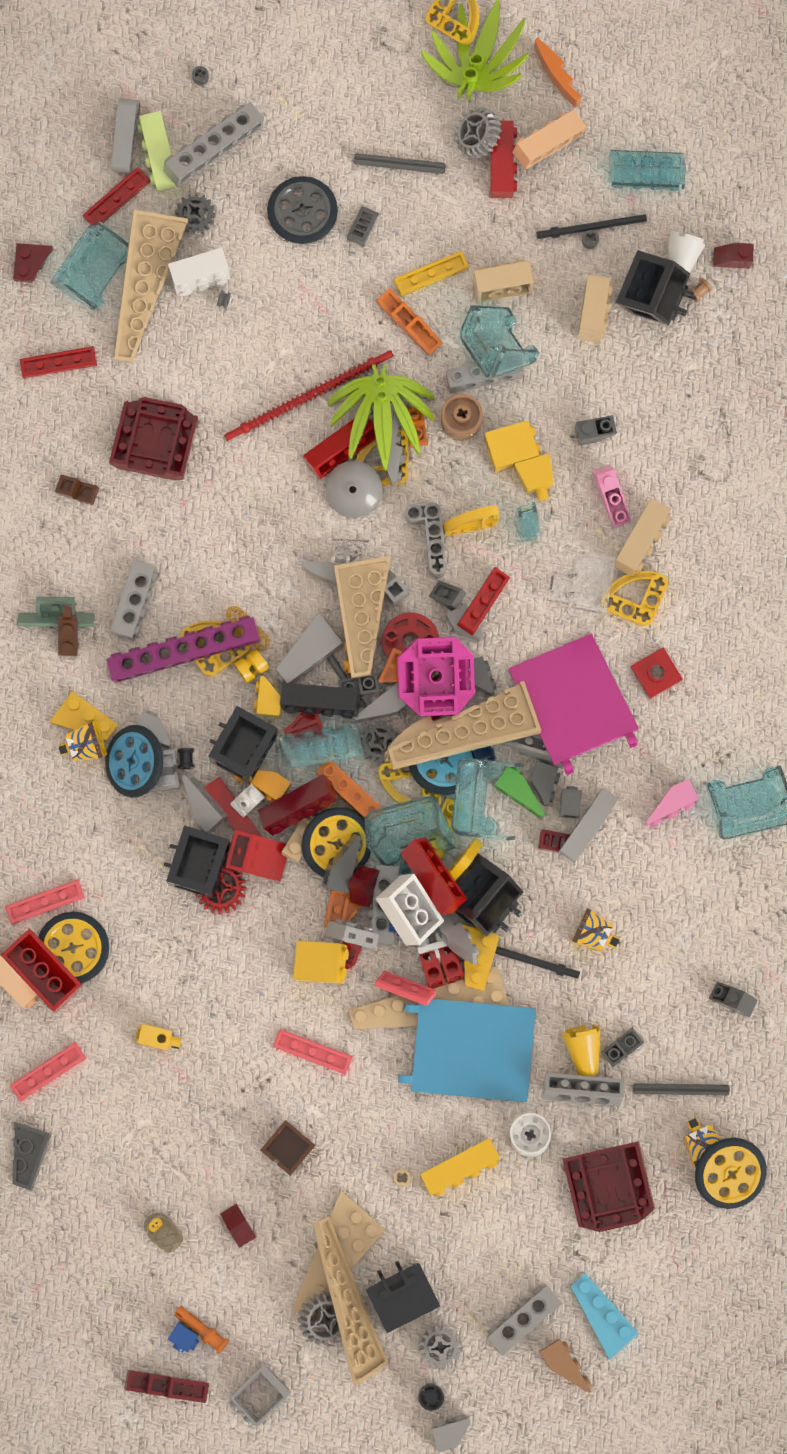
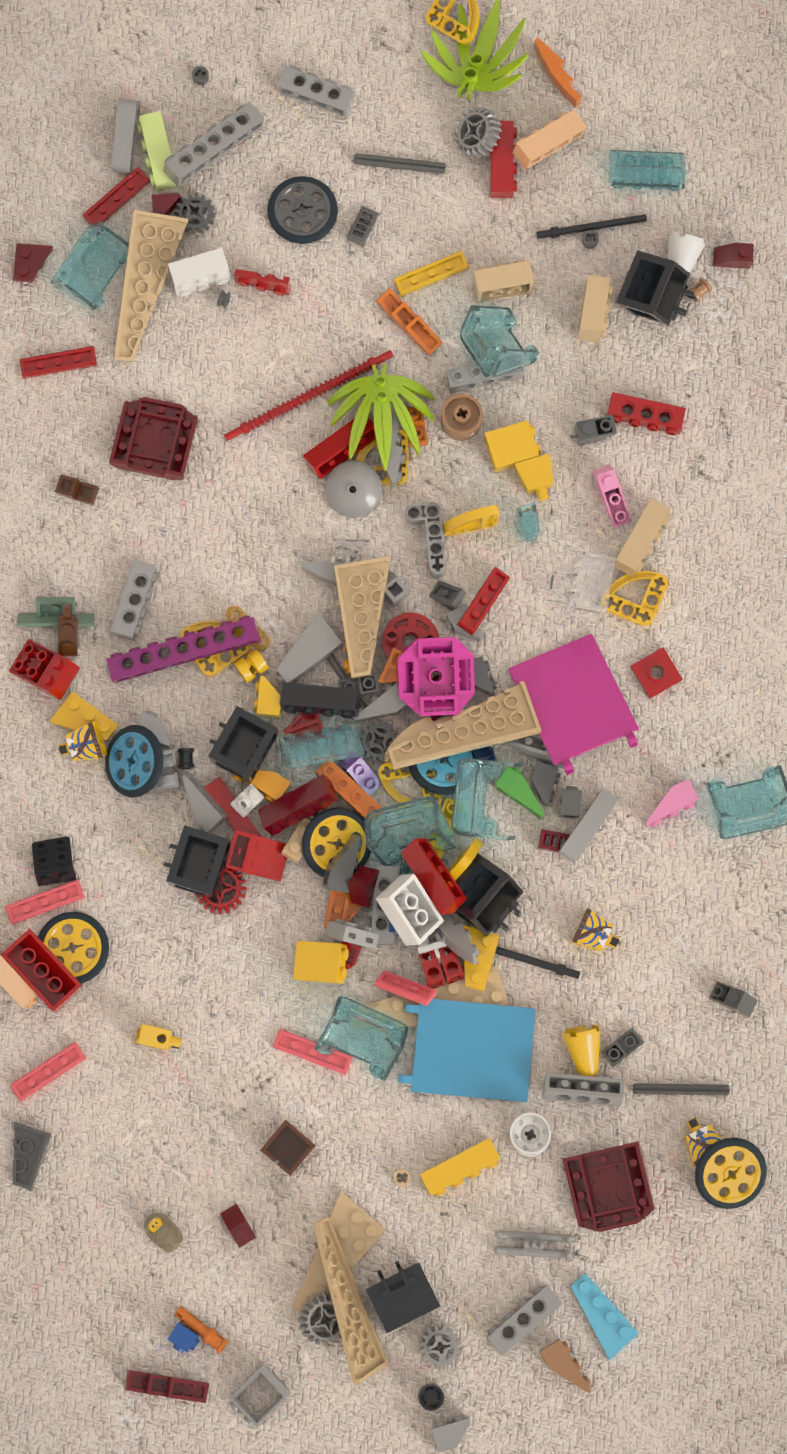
none -> red slope [9,639,80,701]
none -> black bracket [32,836,77,886]
none -> dark red slope [152,193,182,215]
none -> red wing [234,269,291,296]
none -> light grey brick [277,66,354,118]
none -> clear light blue windscreen [314,996,408,1081]
none -> medium lavender bracket [339,751,382,796]
none -> light grey piece [494,1230,574,1258]
none -> red brick [607,392,686,435]

